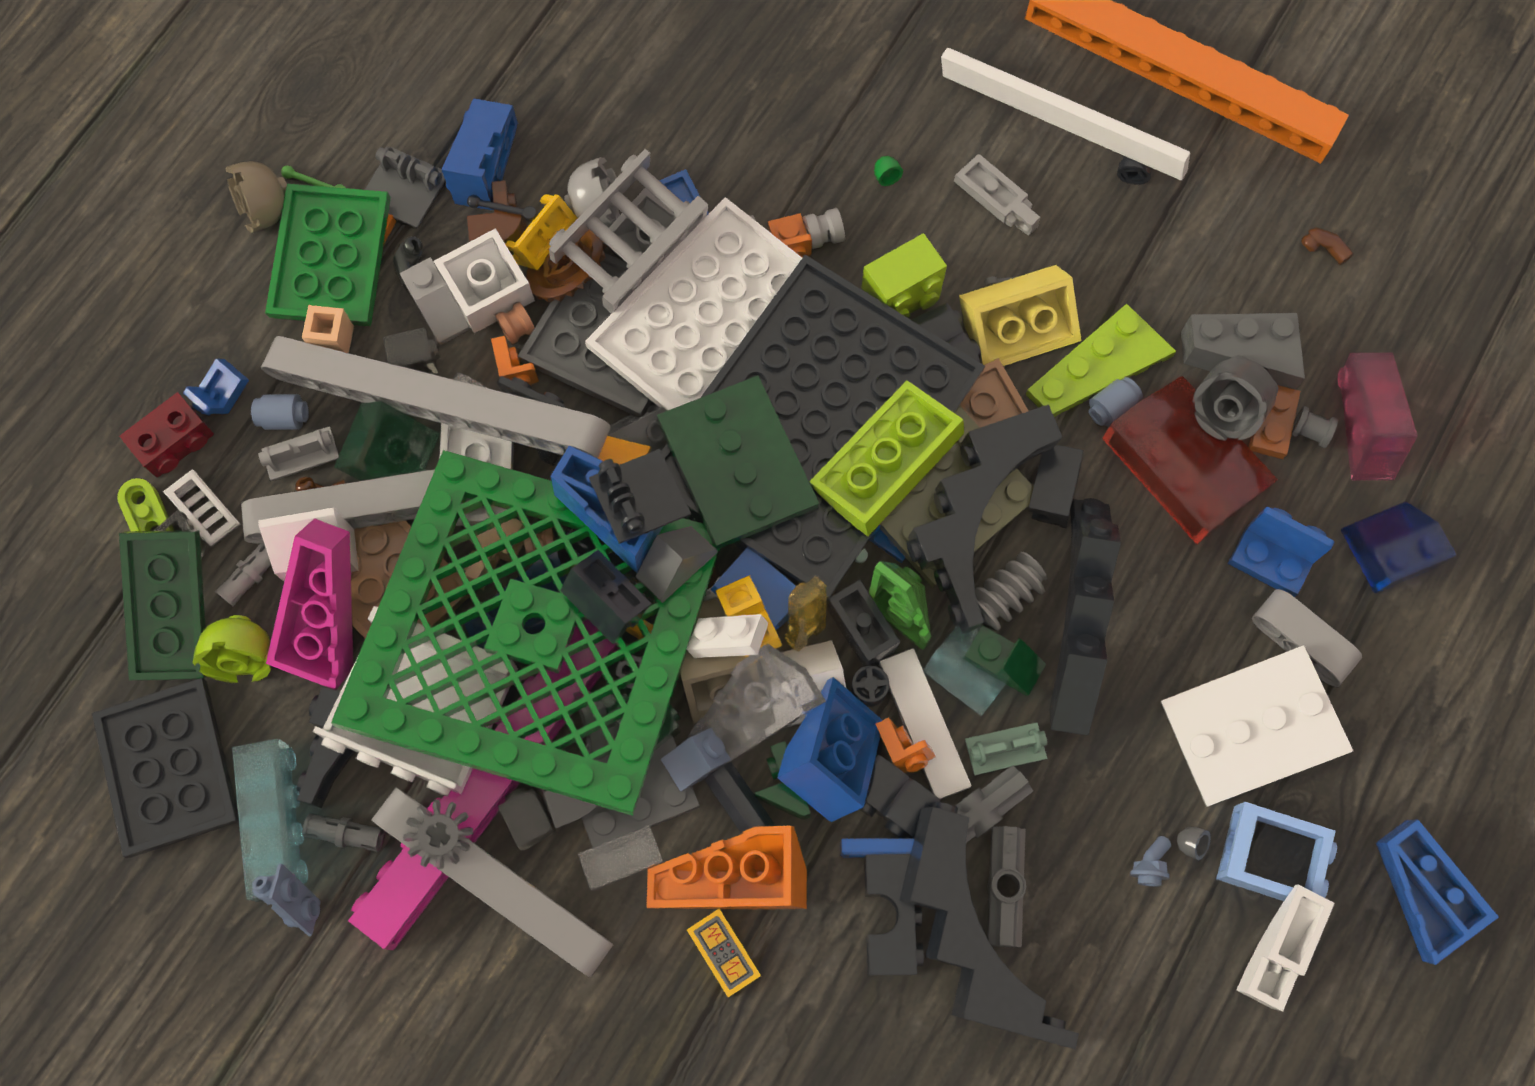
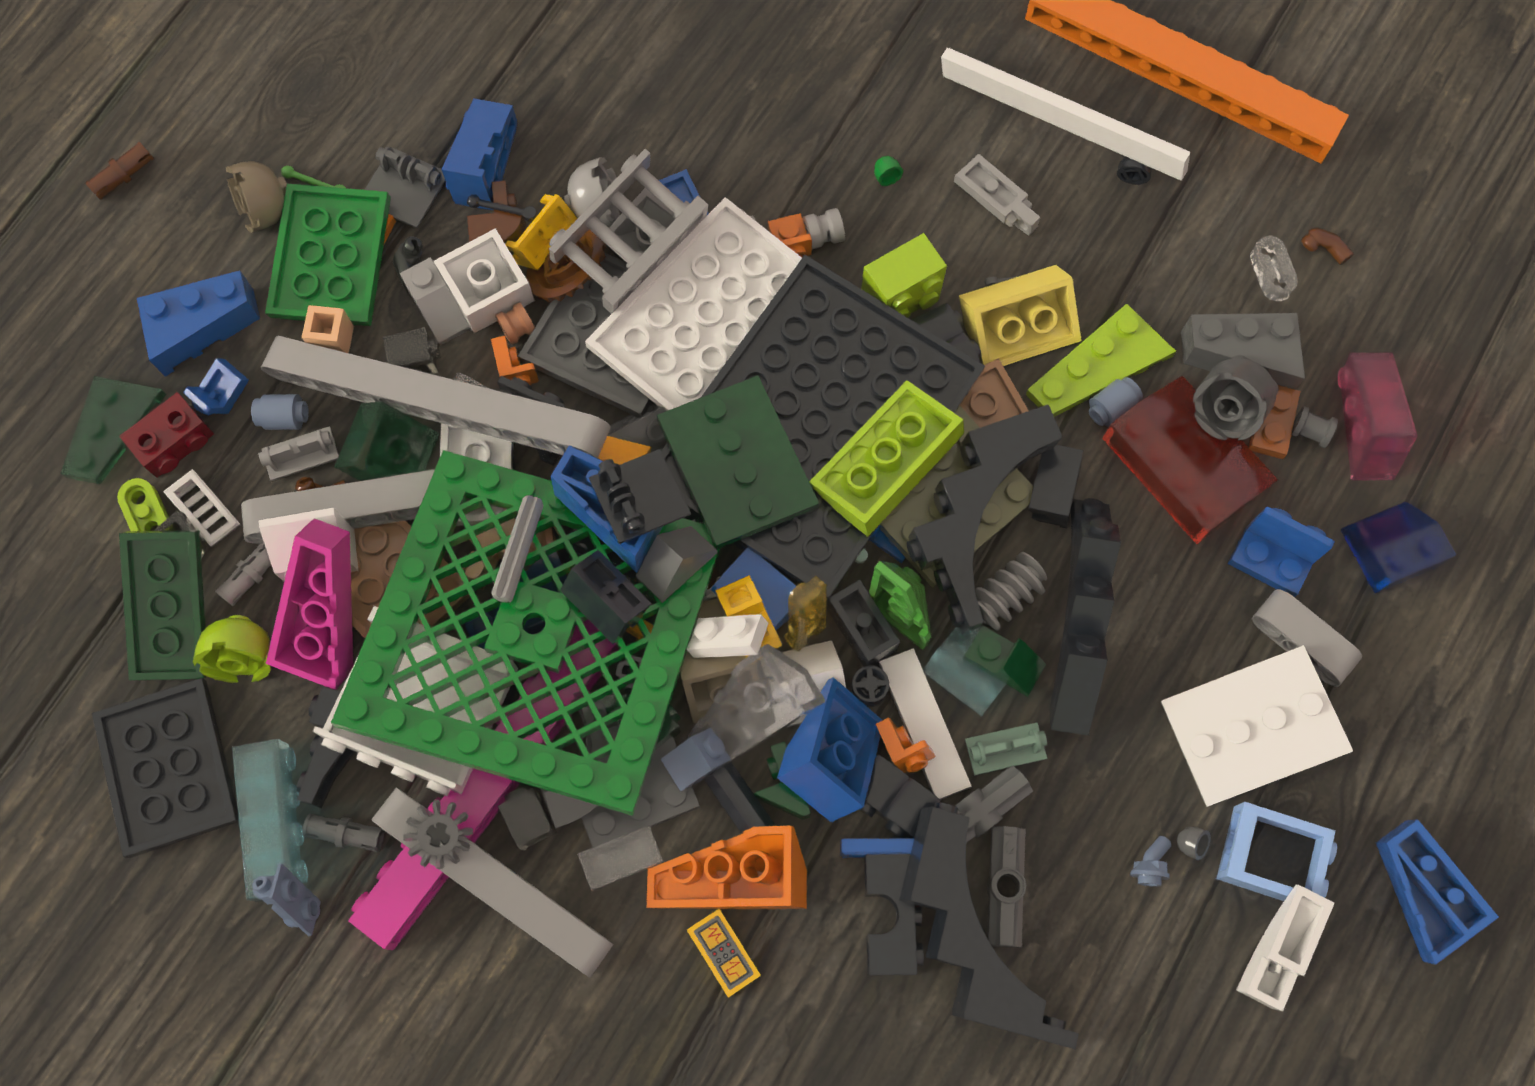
none -> clear green wing [61,376,166,485]
none -> reddish brown pin [85,141,154,200]
none -> blue wedge [137,270,260,376]
none -> light grey axle [492,495,543,603]
none -> clear beam [1250,236,1298,301]

